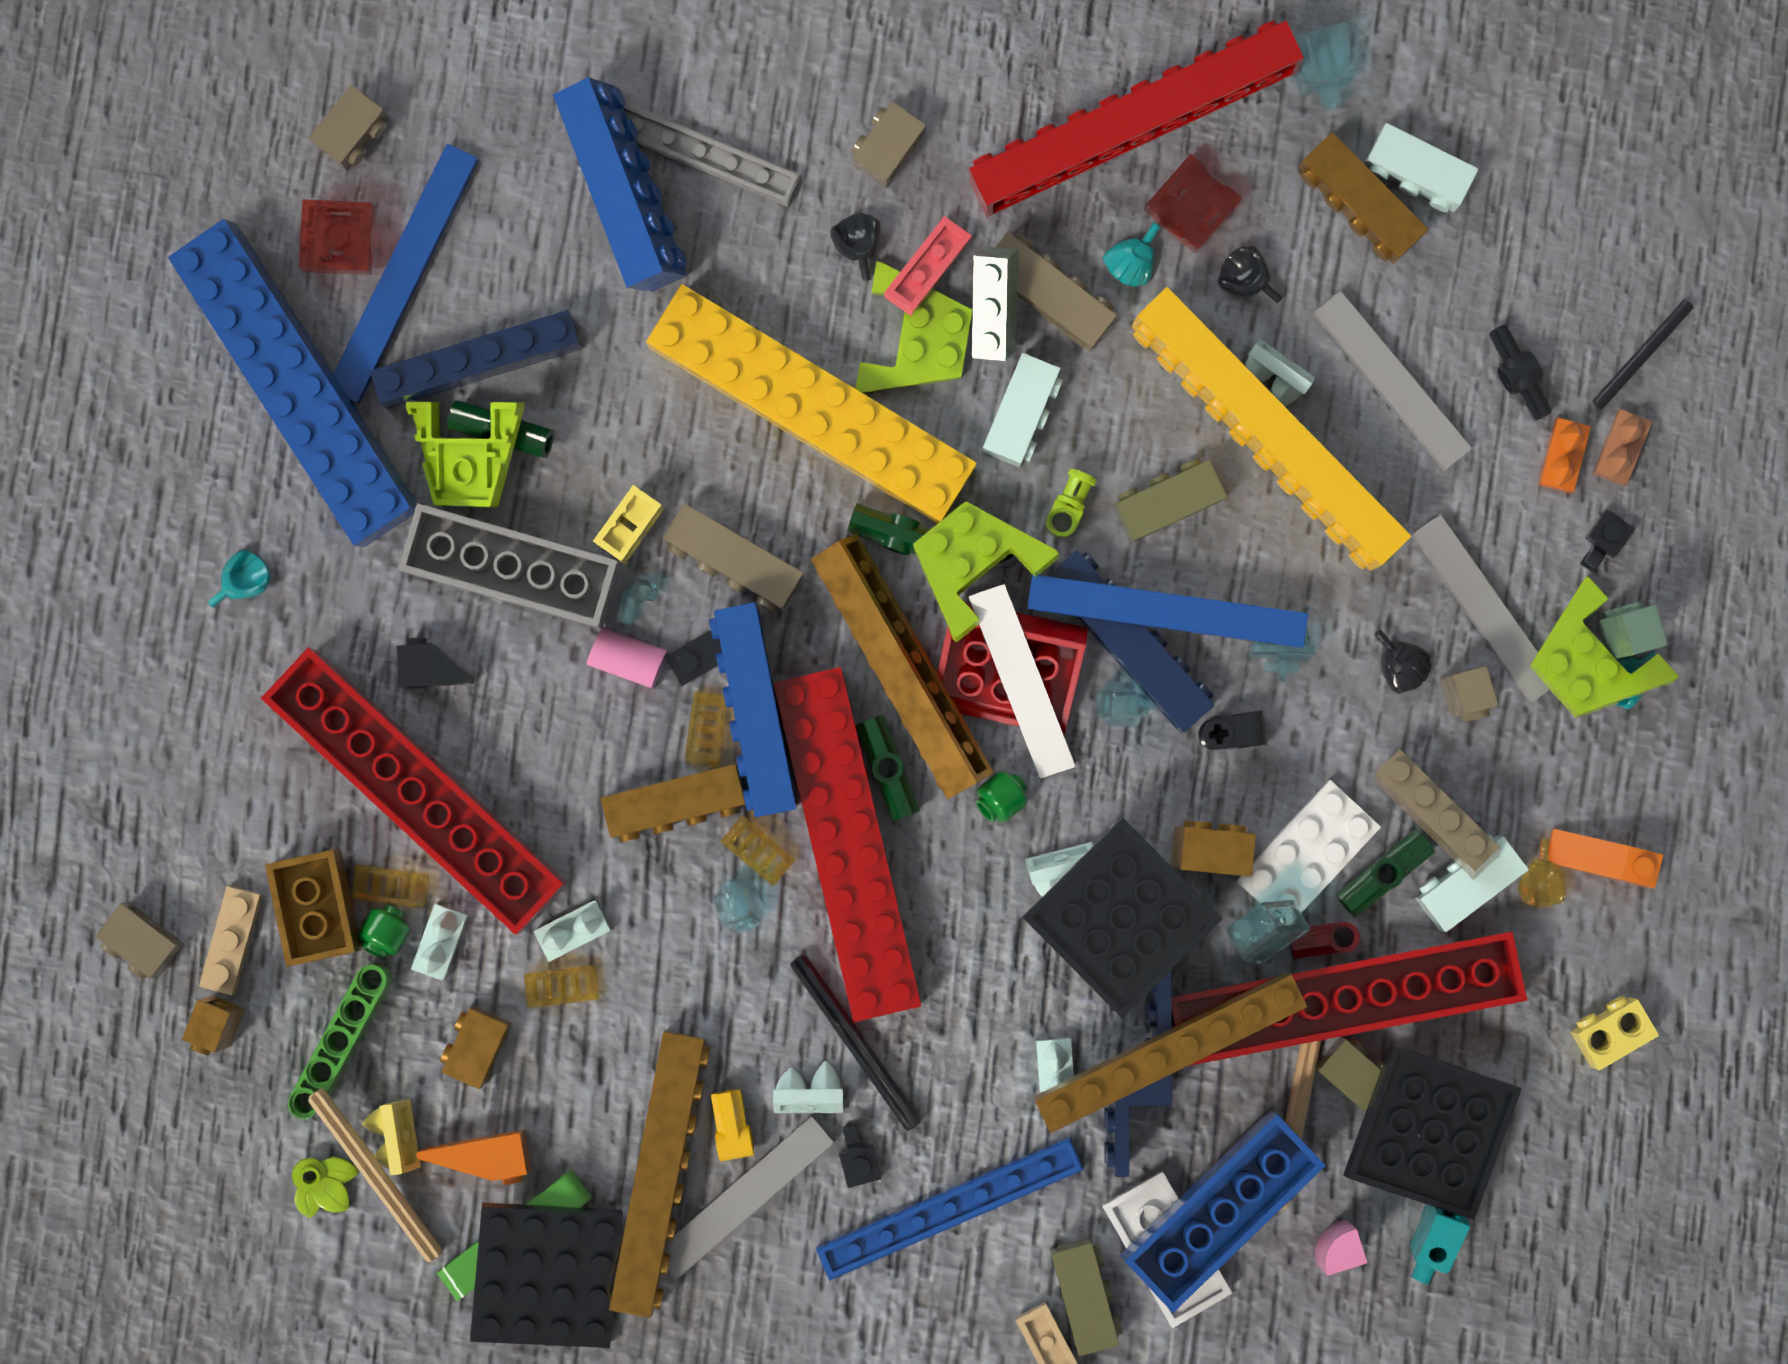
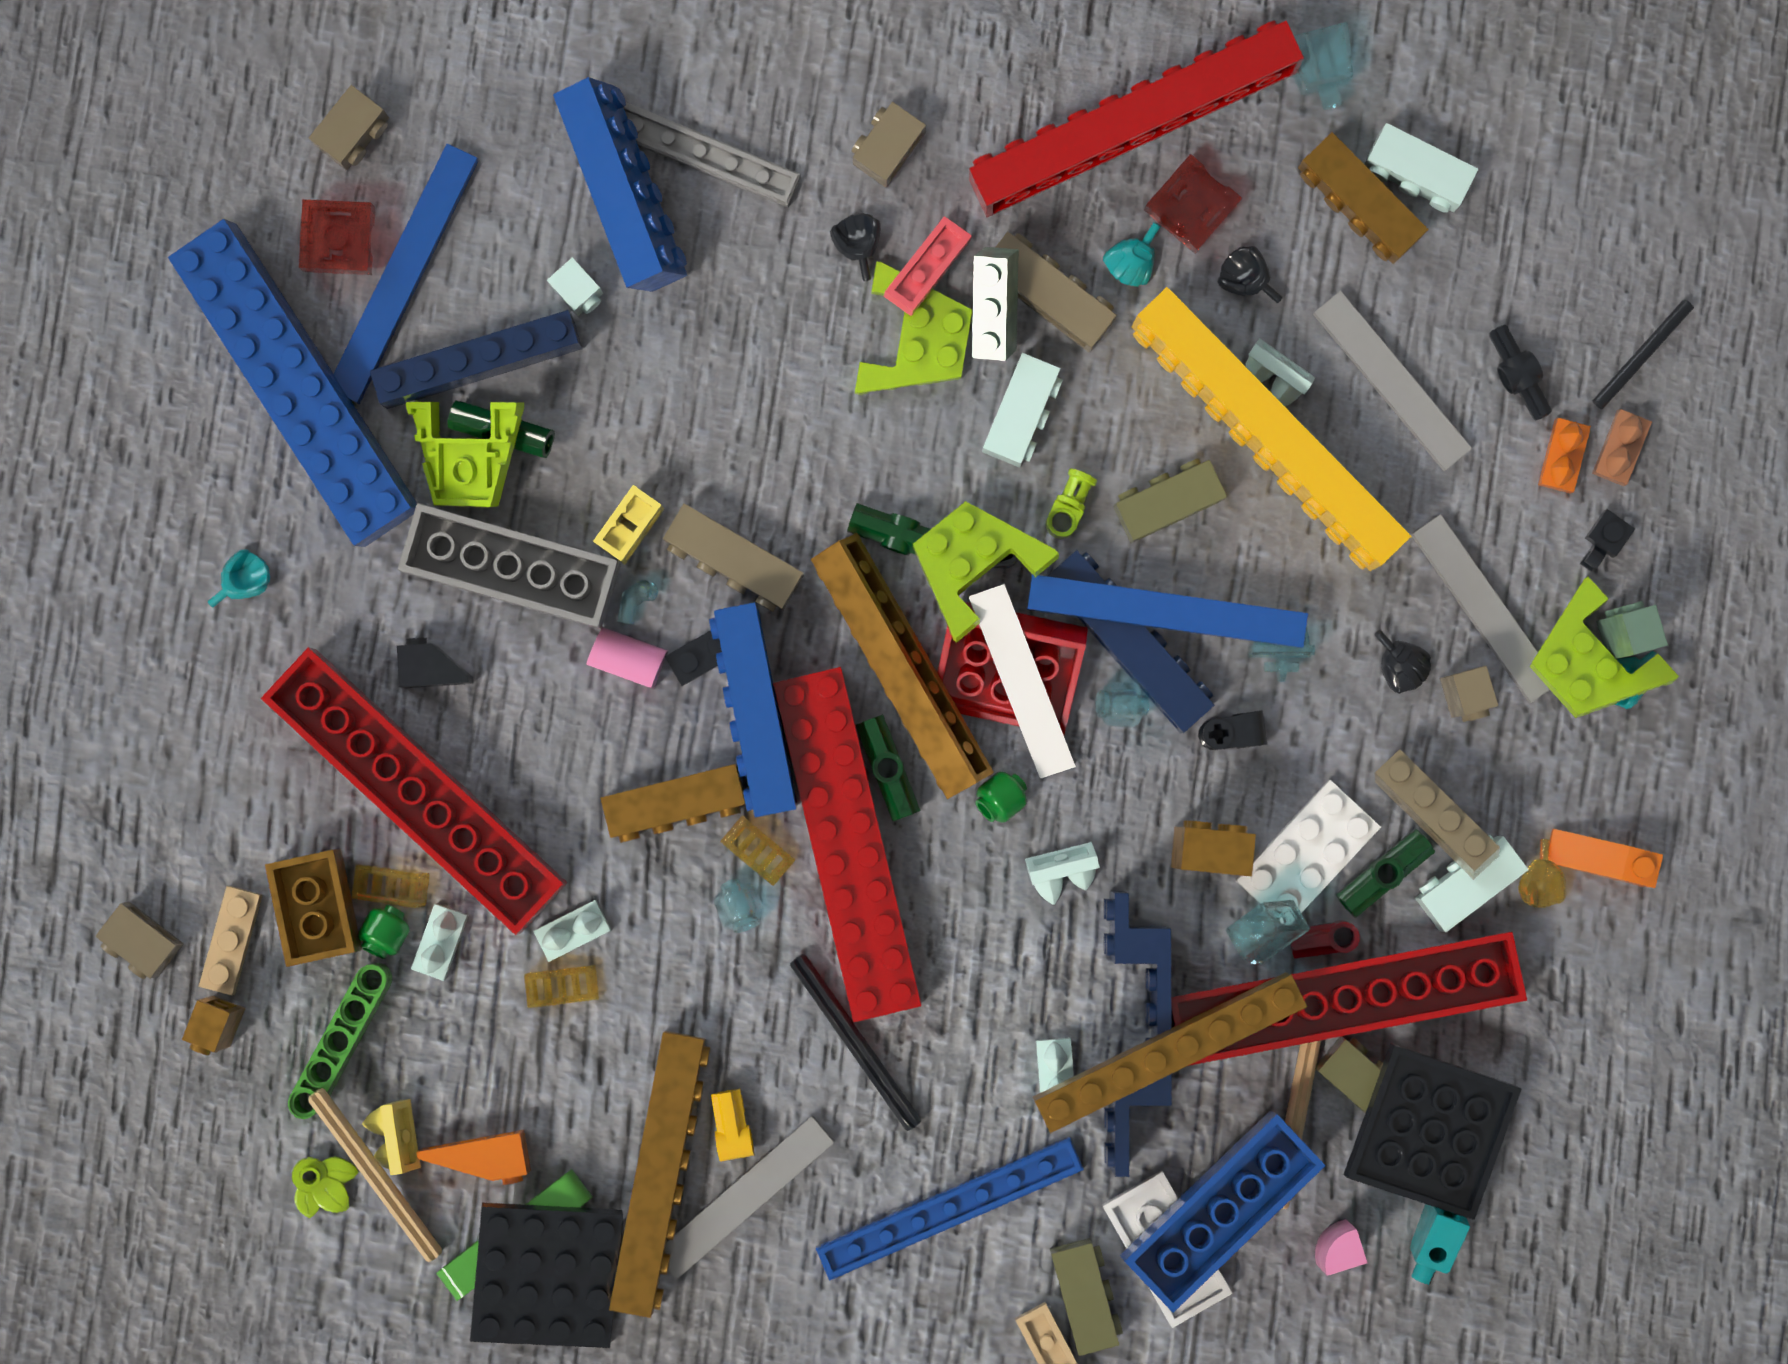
pearl gold brick [440,1006,512,1089] -> none
yellow brick [646,284,977,524] -> none
clear yellow slope [684,691,727,768] -> none
light aqua tile [773,1061,843,1113] -> none
black plate [839,1123,881,1188] -> none
black plate [1022,818,1223,1019] -> none
light yellow brick [1570,996,1659,1071] -> none
none -> light aqua brick [547,257,603,316]

